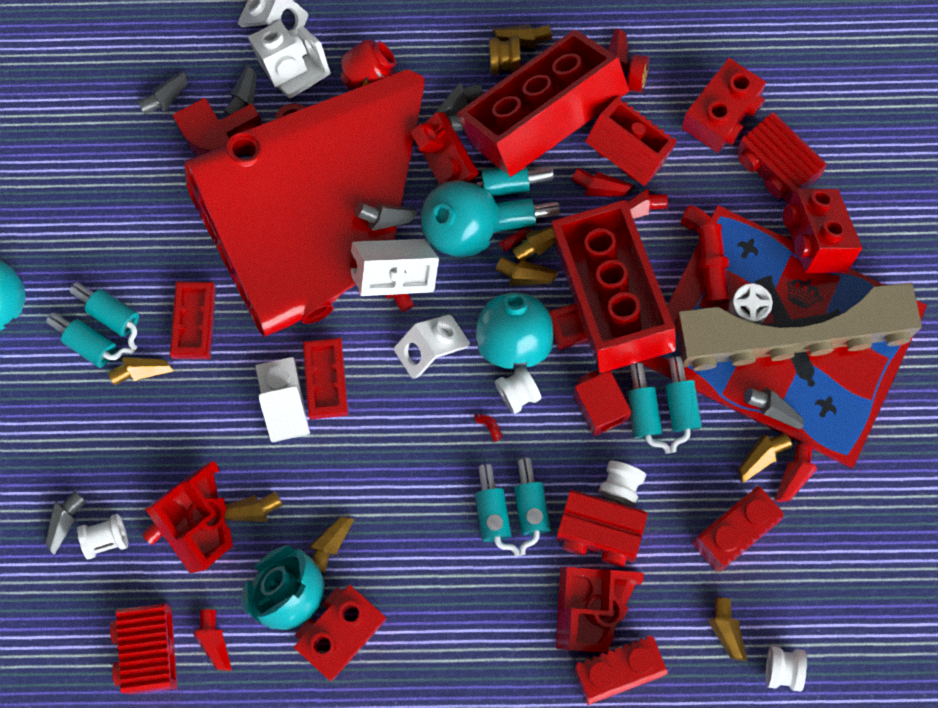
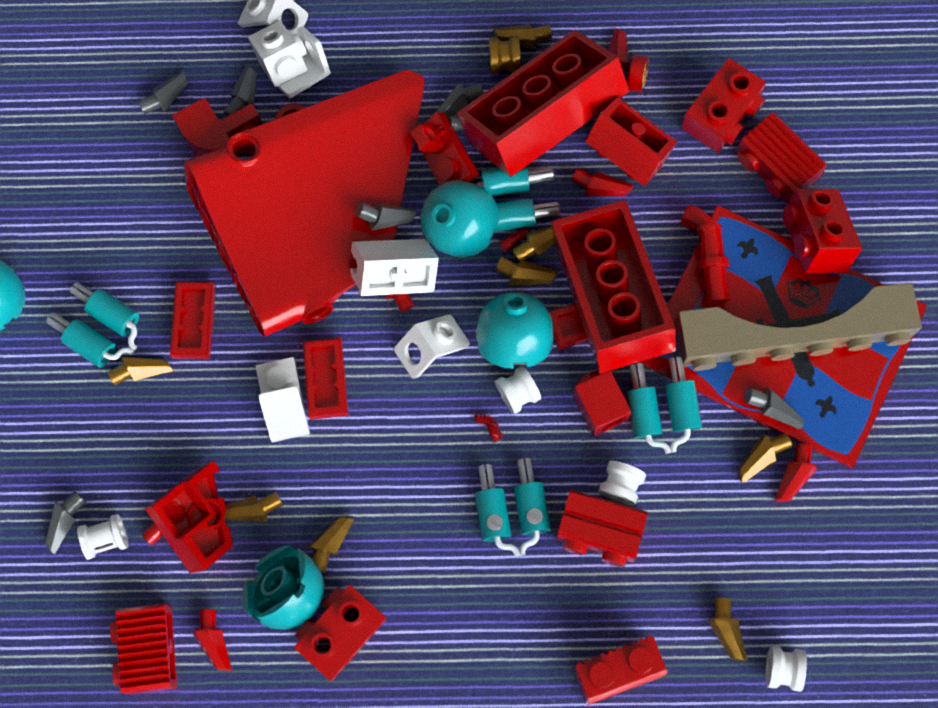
red head [340,39,396,90] -> none
red slope [556,567,644,652] -> none
red bar [627,189,668,219] -> none
red brick [692,486,784,572] -> none
white wheel [728,284,773,325] -> none

